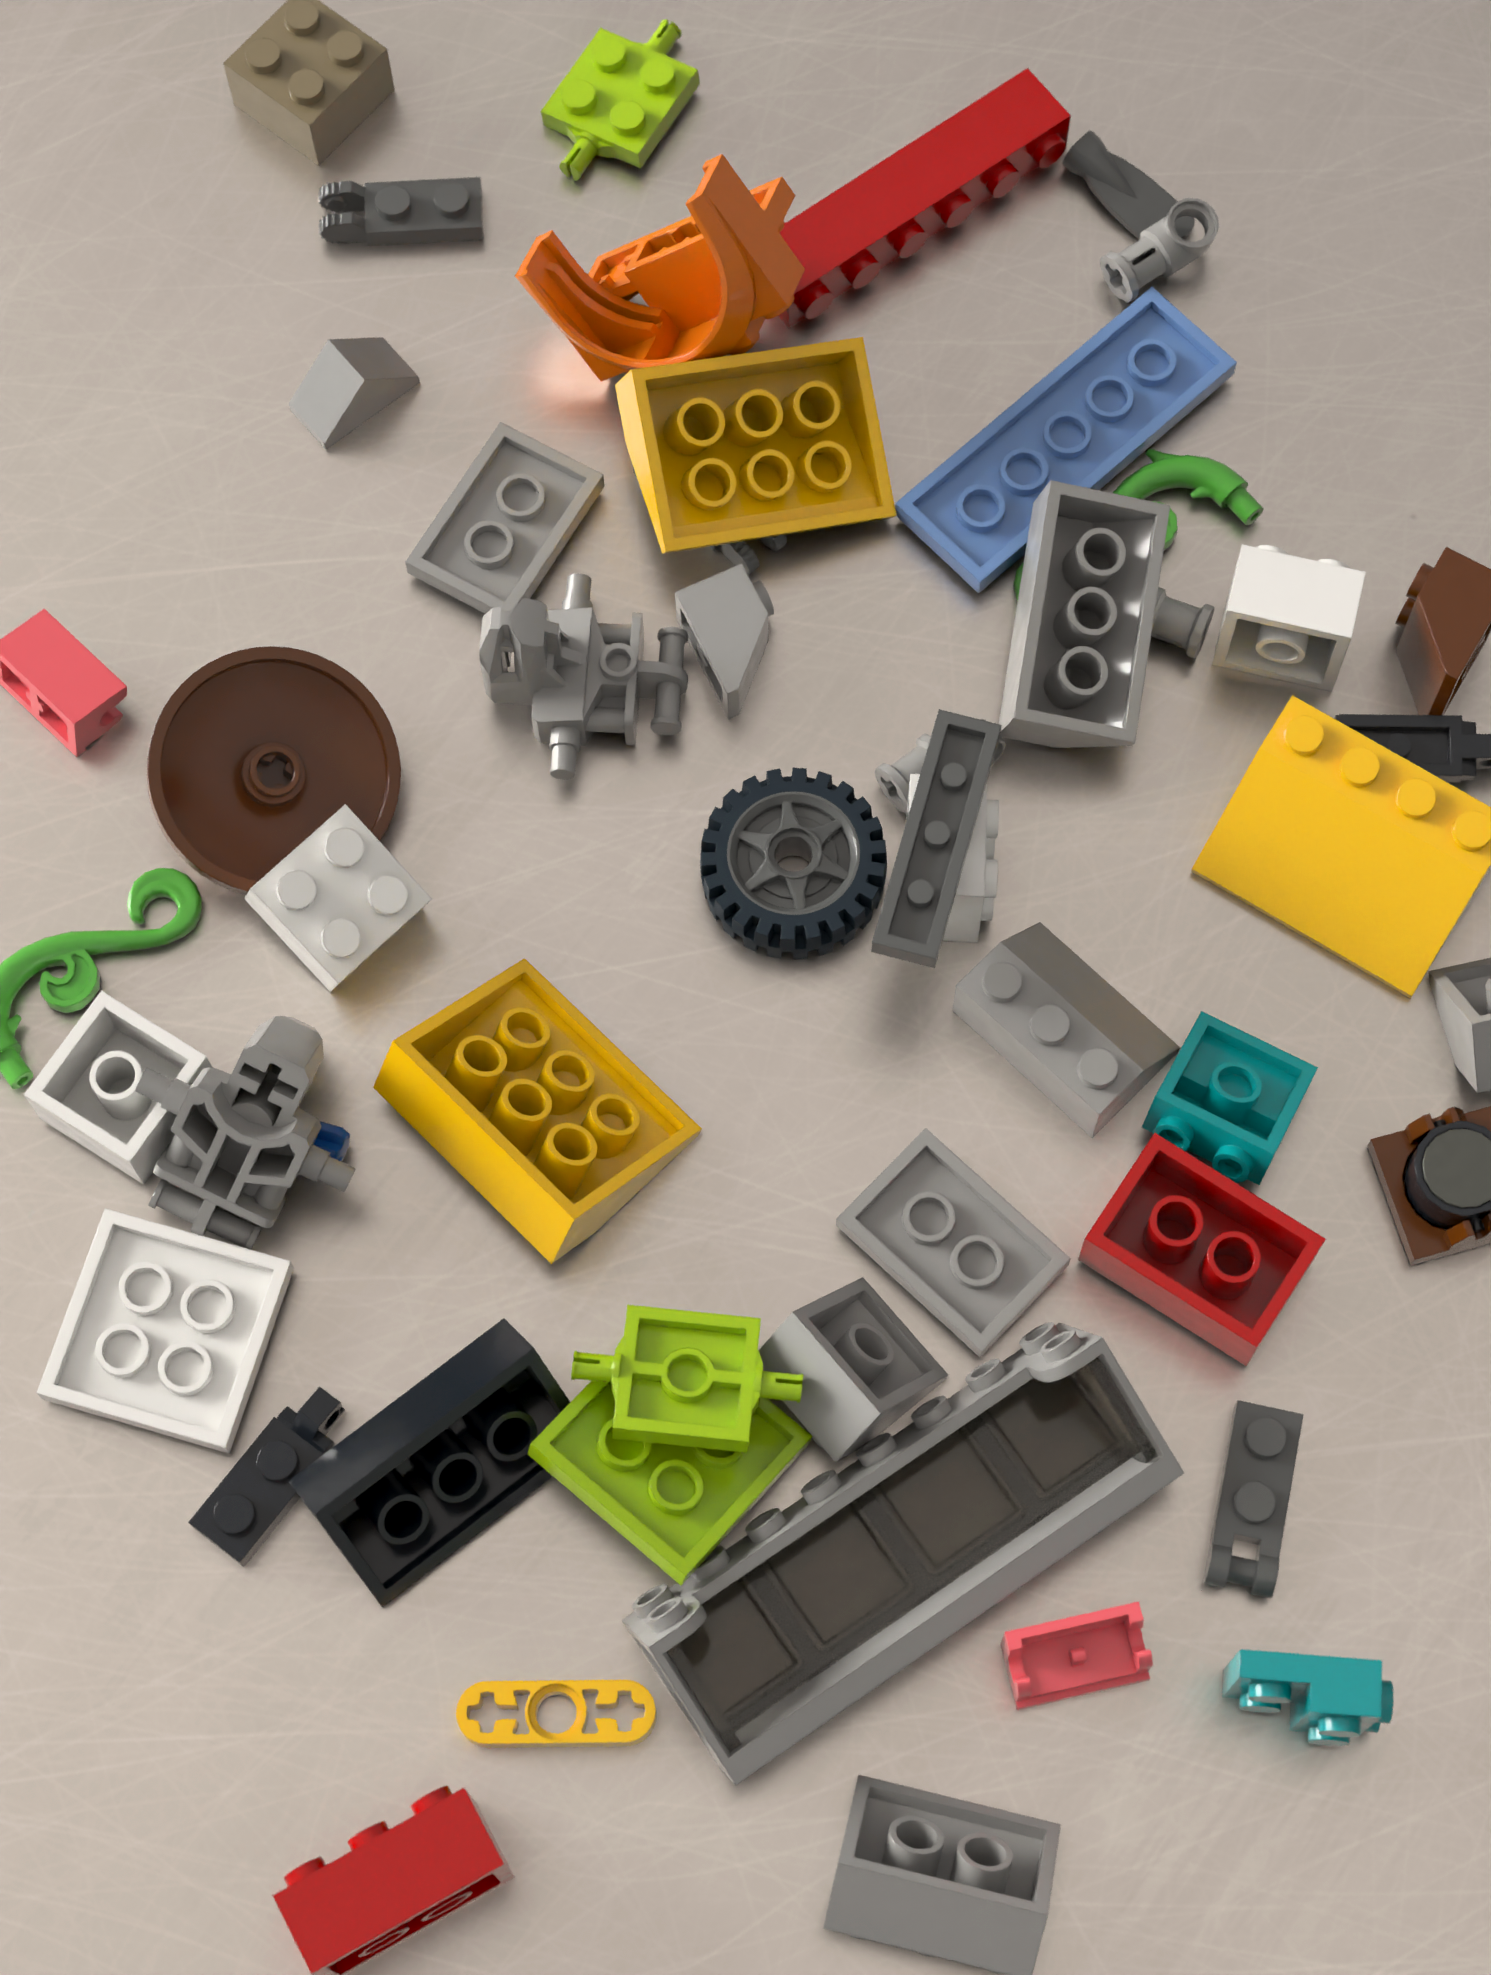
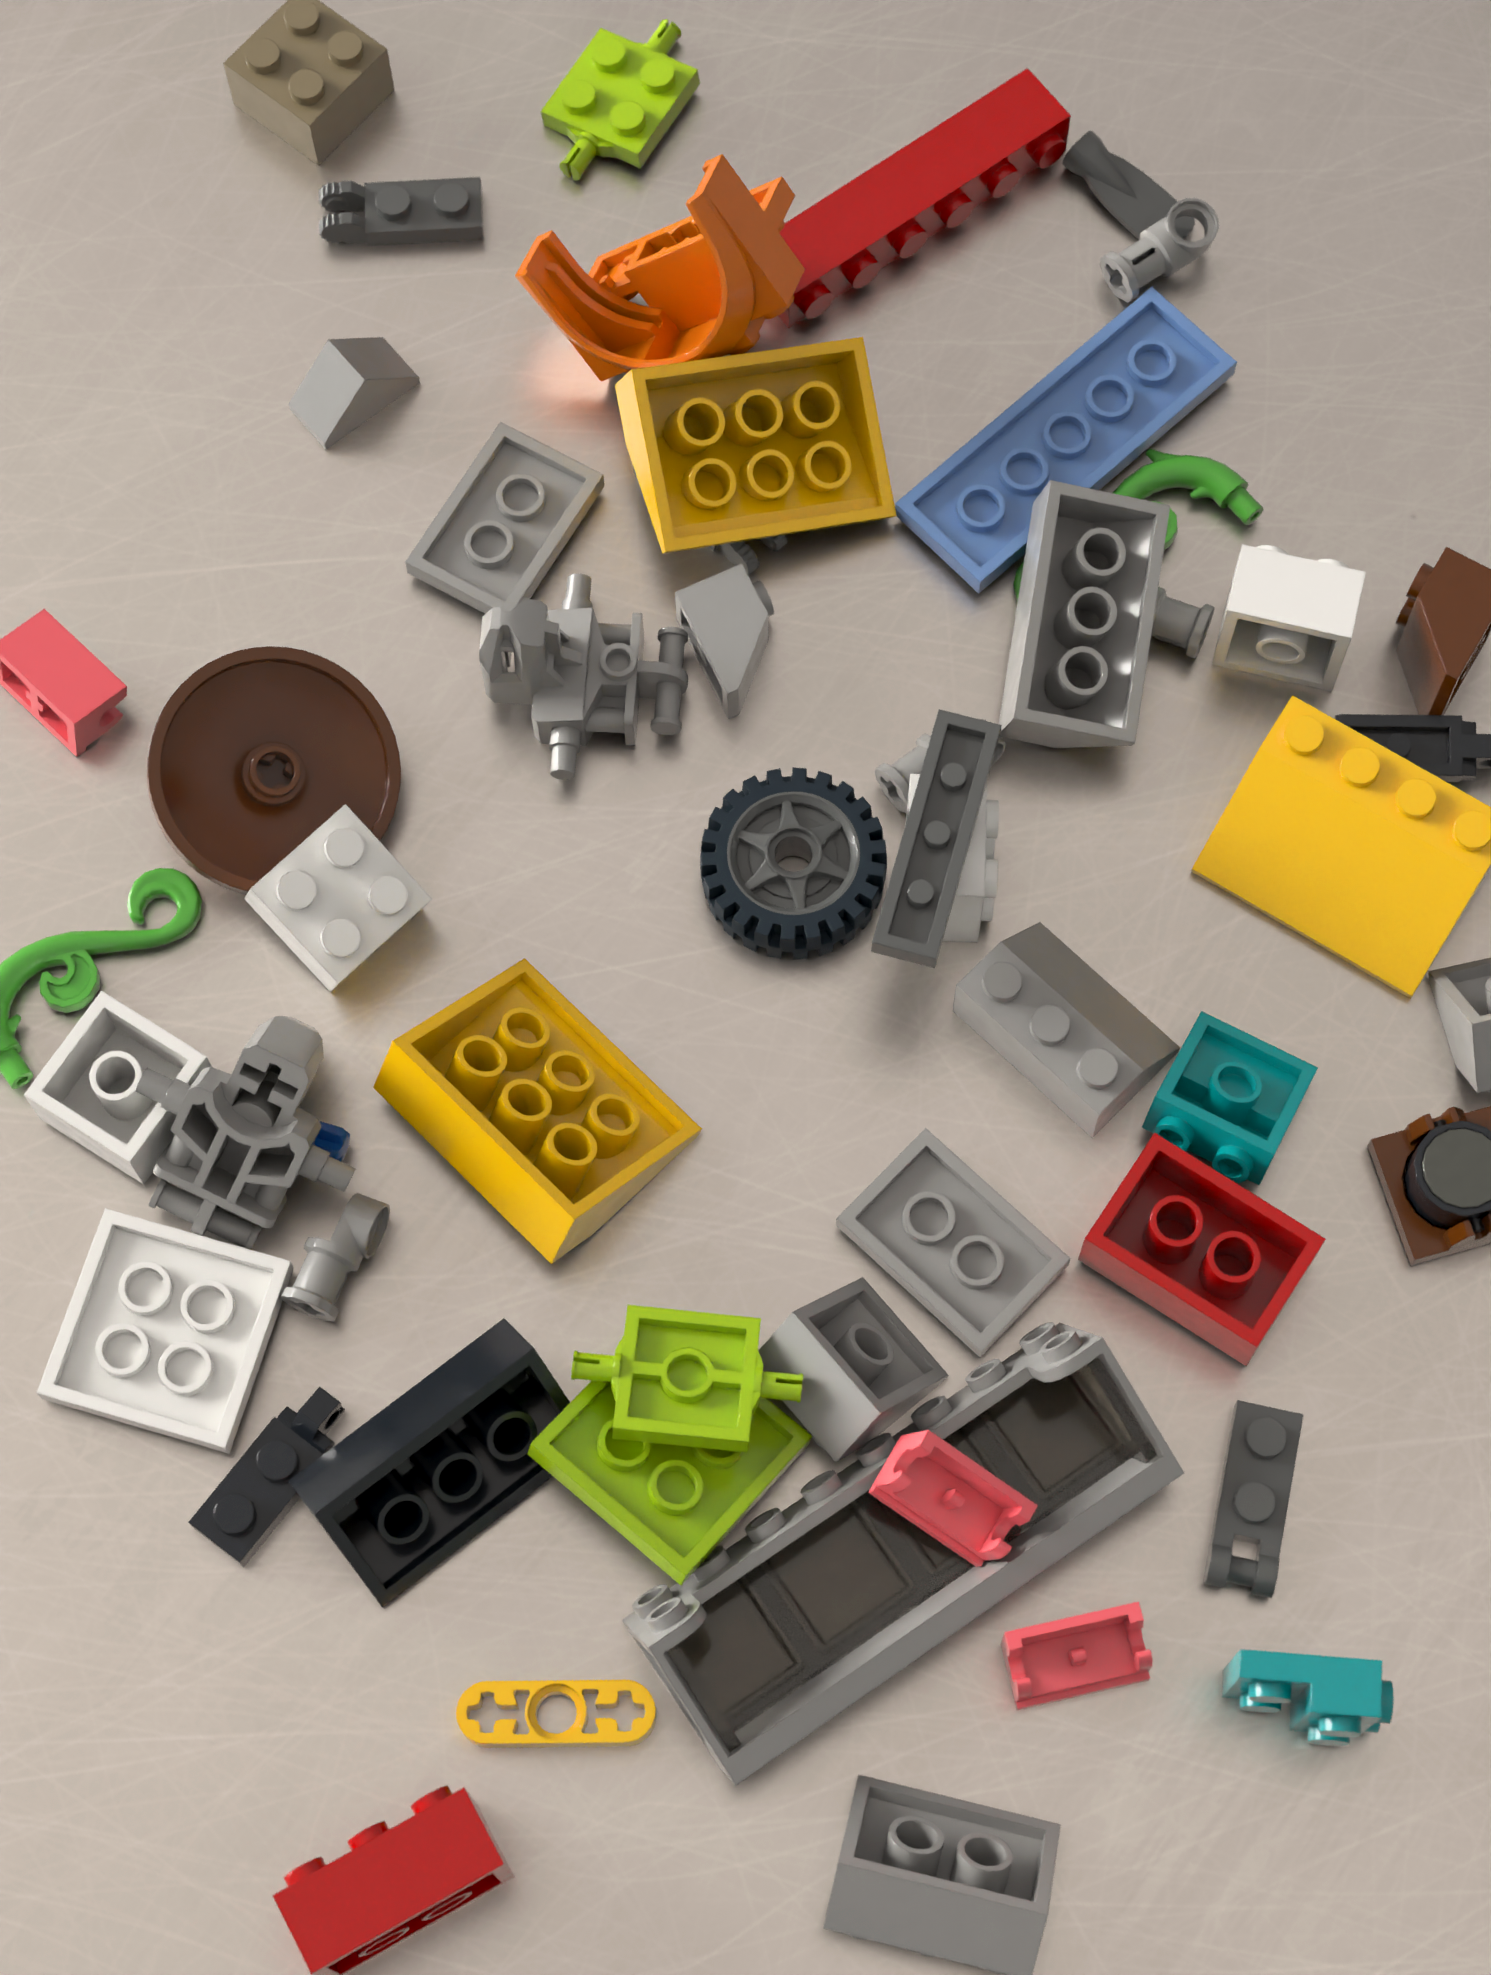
none -> light grey connector [281,1193,390,1321]
none -> coral hinge [868,1430,1038,1567]

